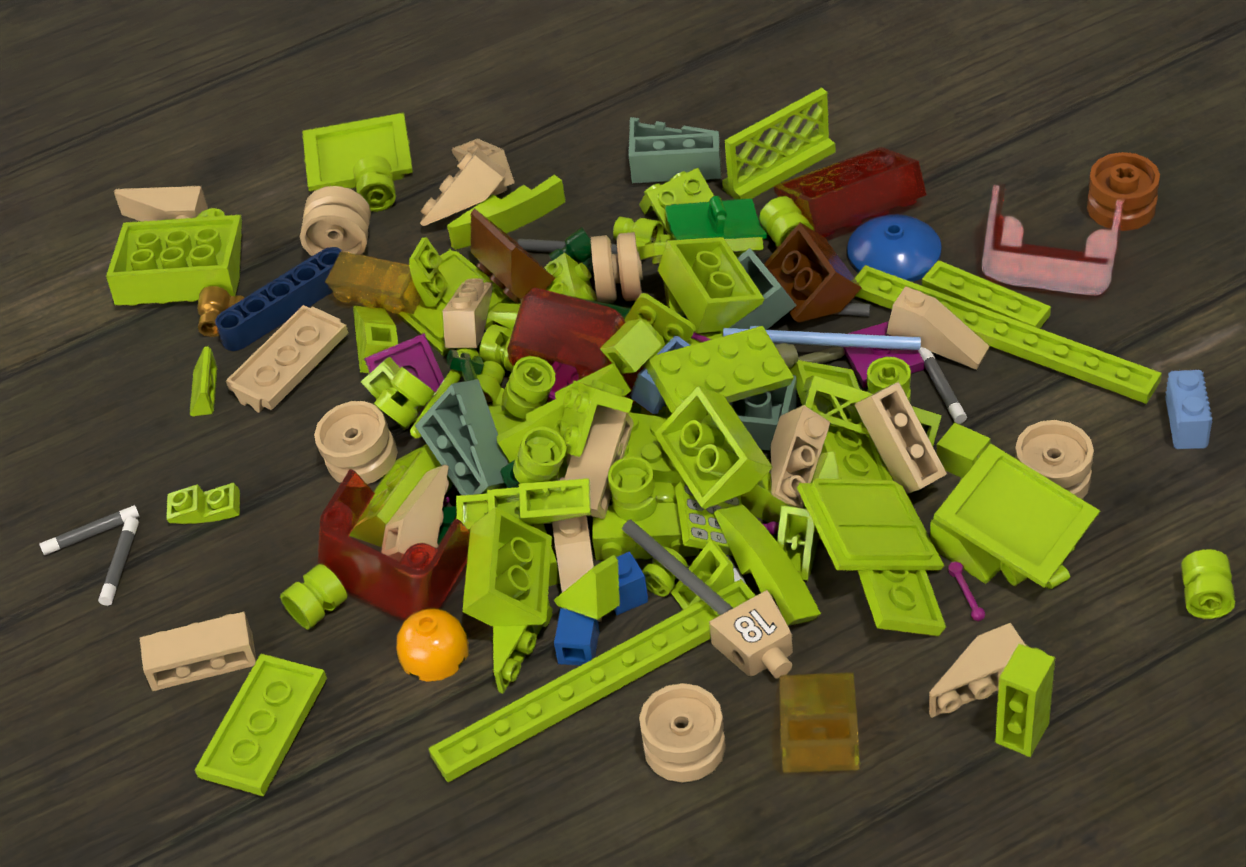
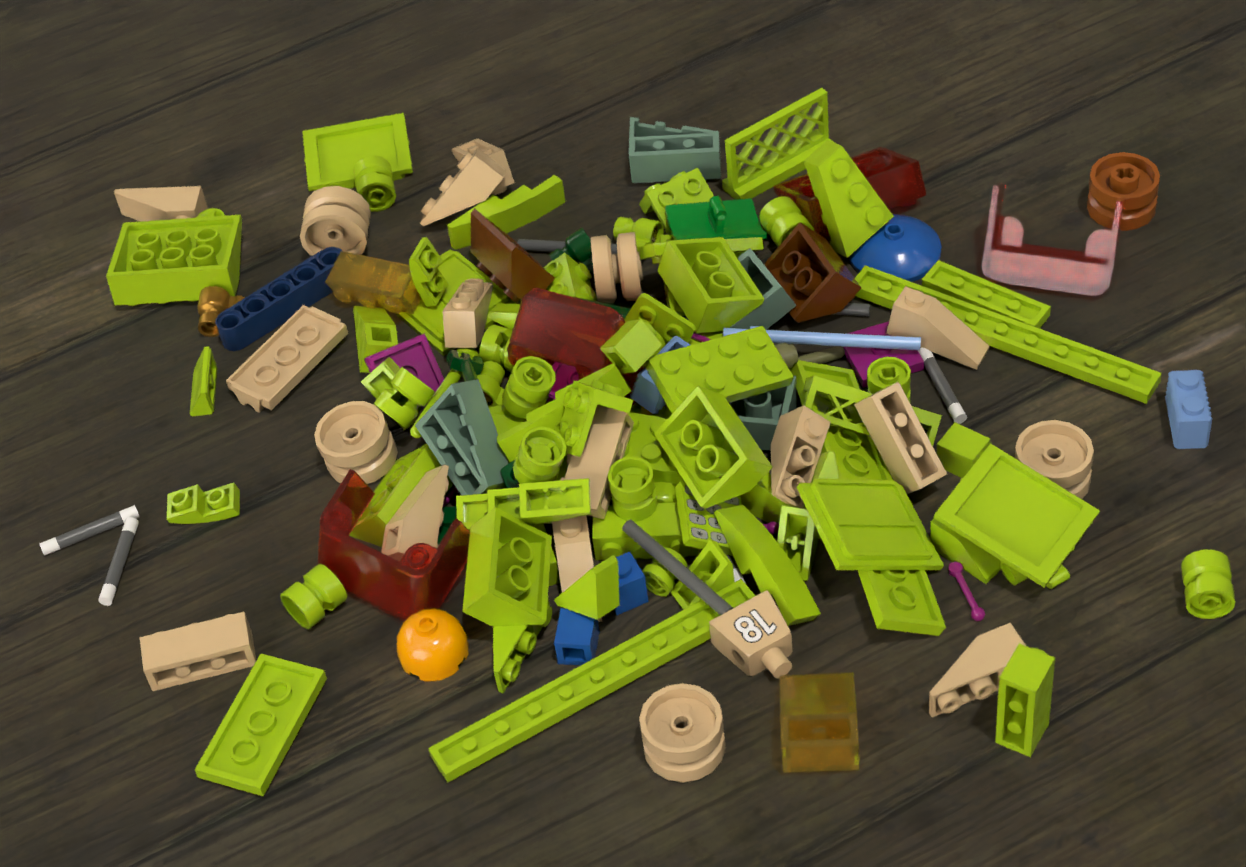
none -> lime wedge [804,140,894,258]

